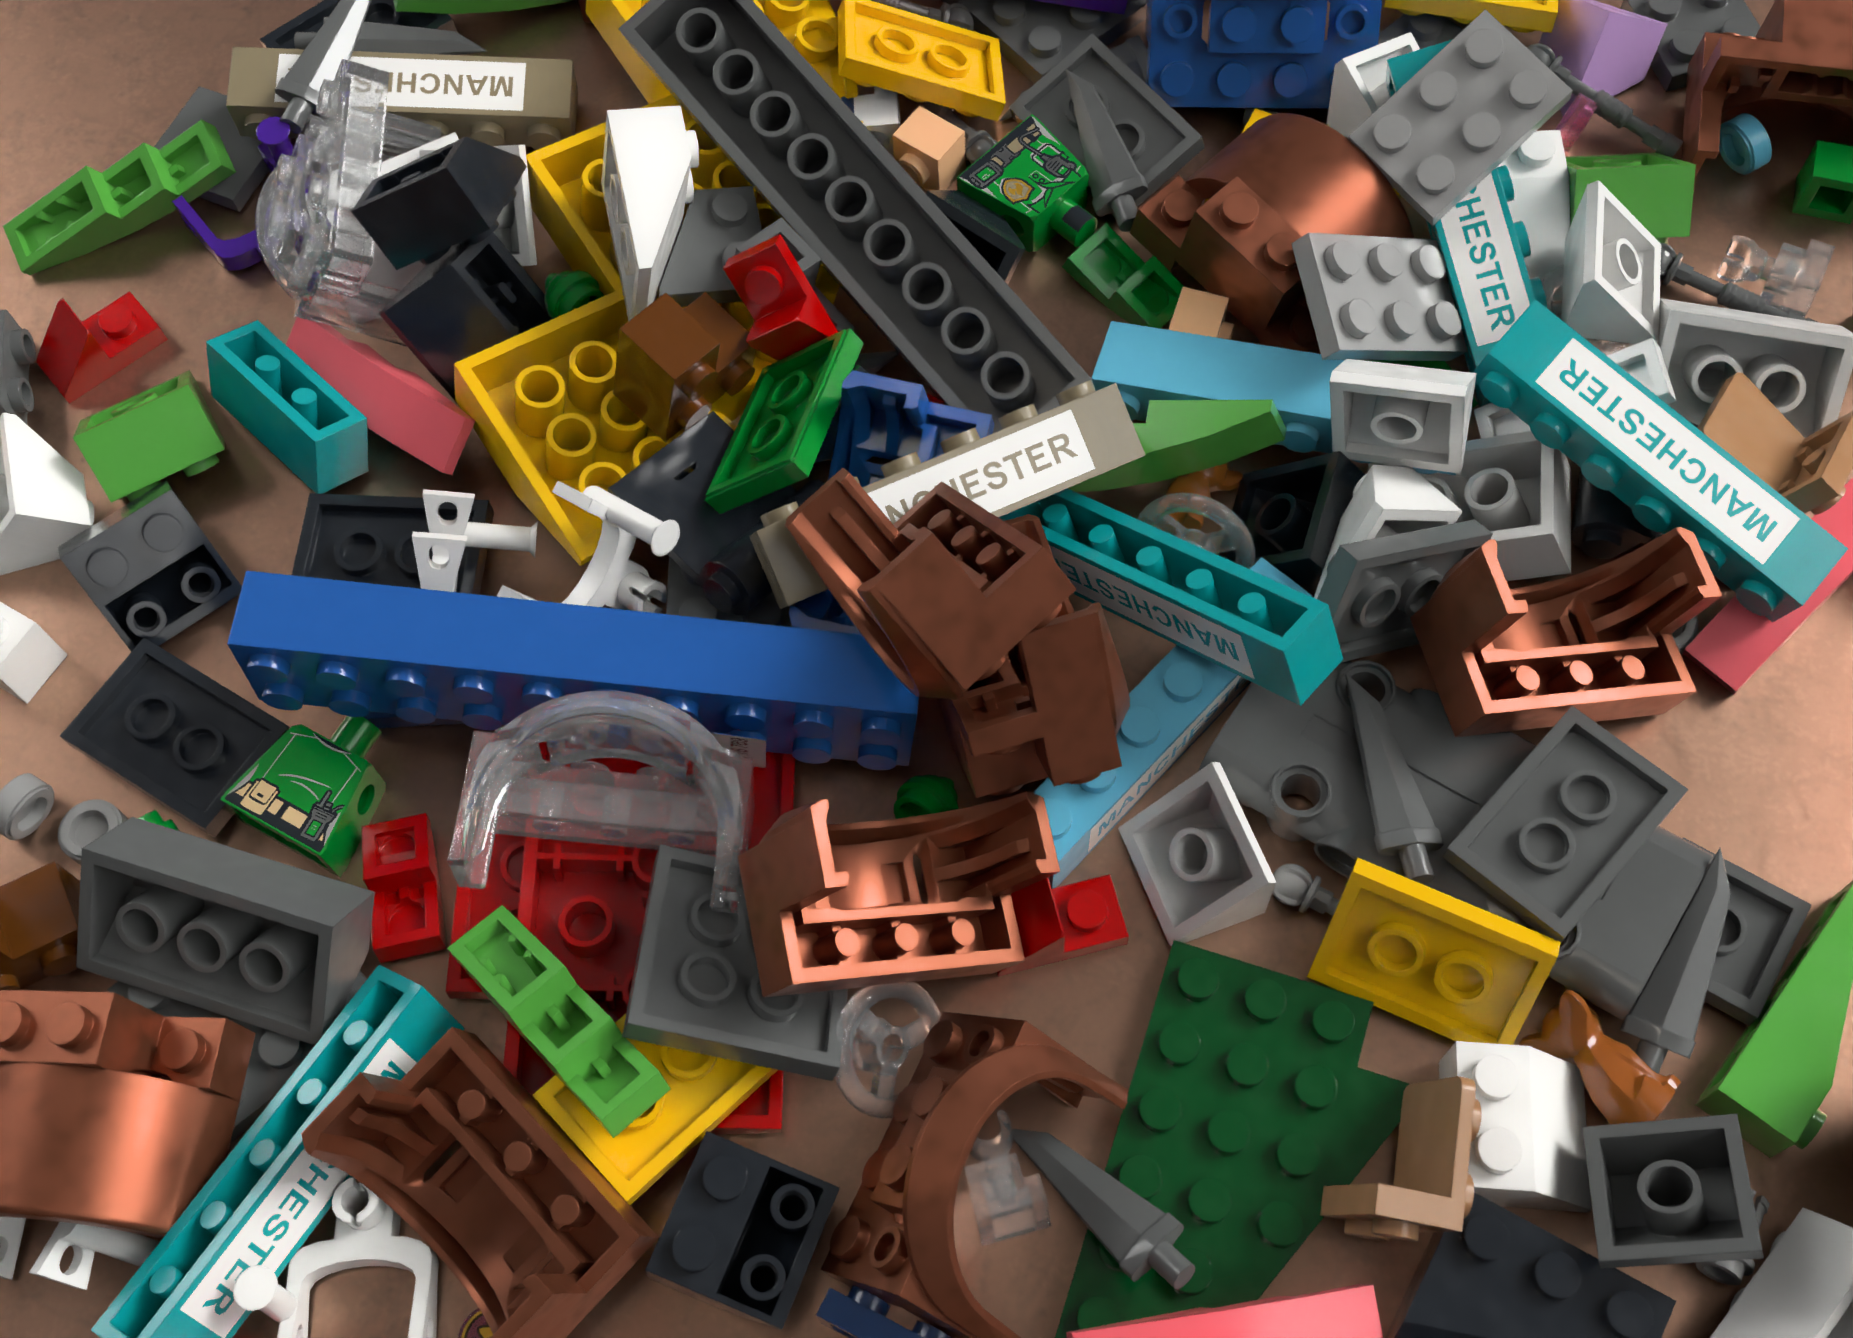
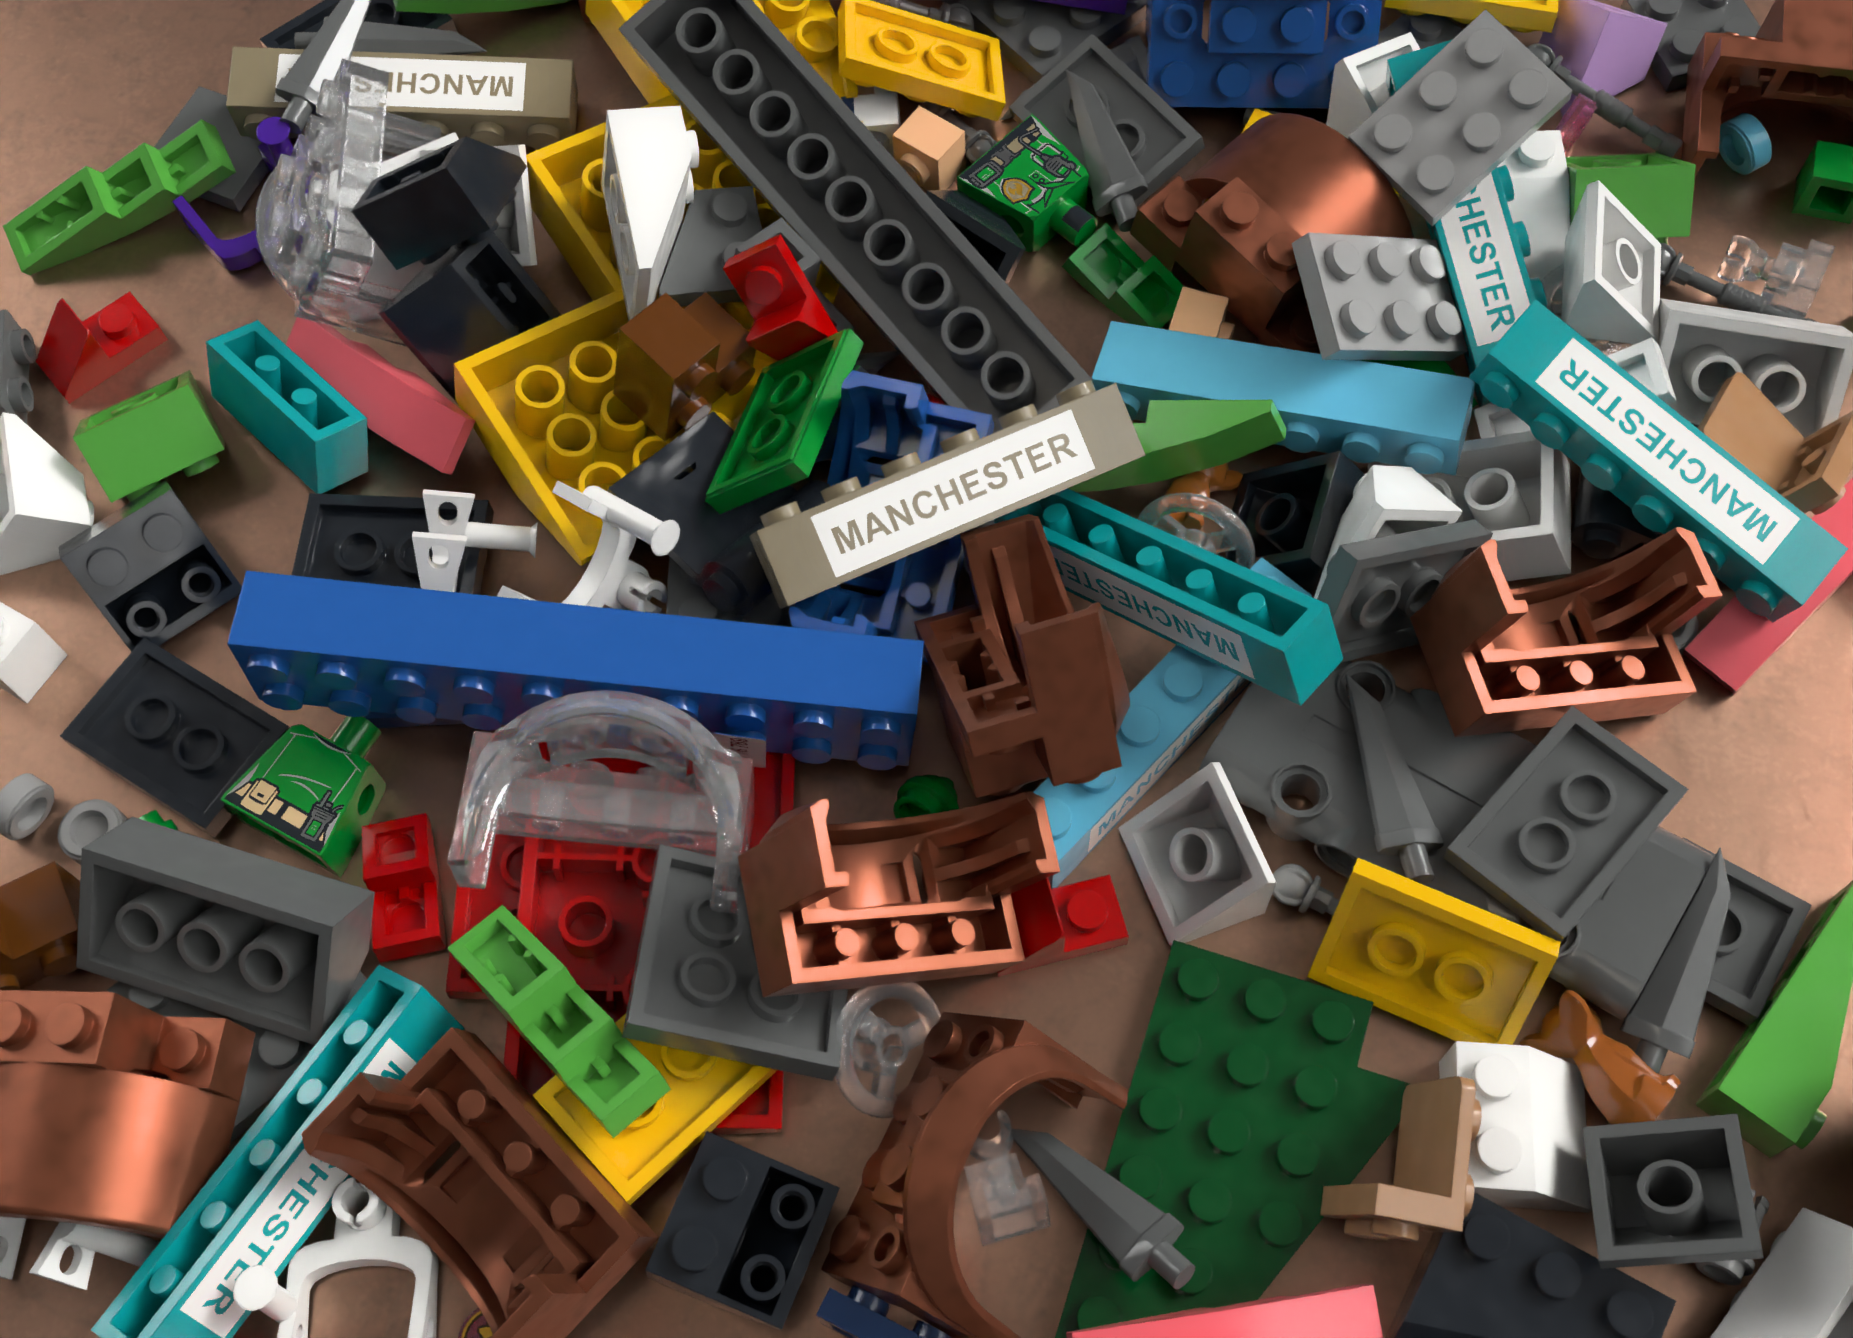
green plate [544,270,604,319] -> none
copper piece [785,468,1077,700] -> none
white slope [1329,359,1477,474] -> none

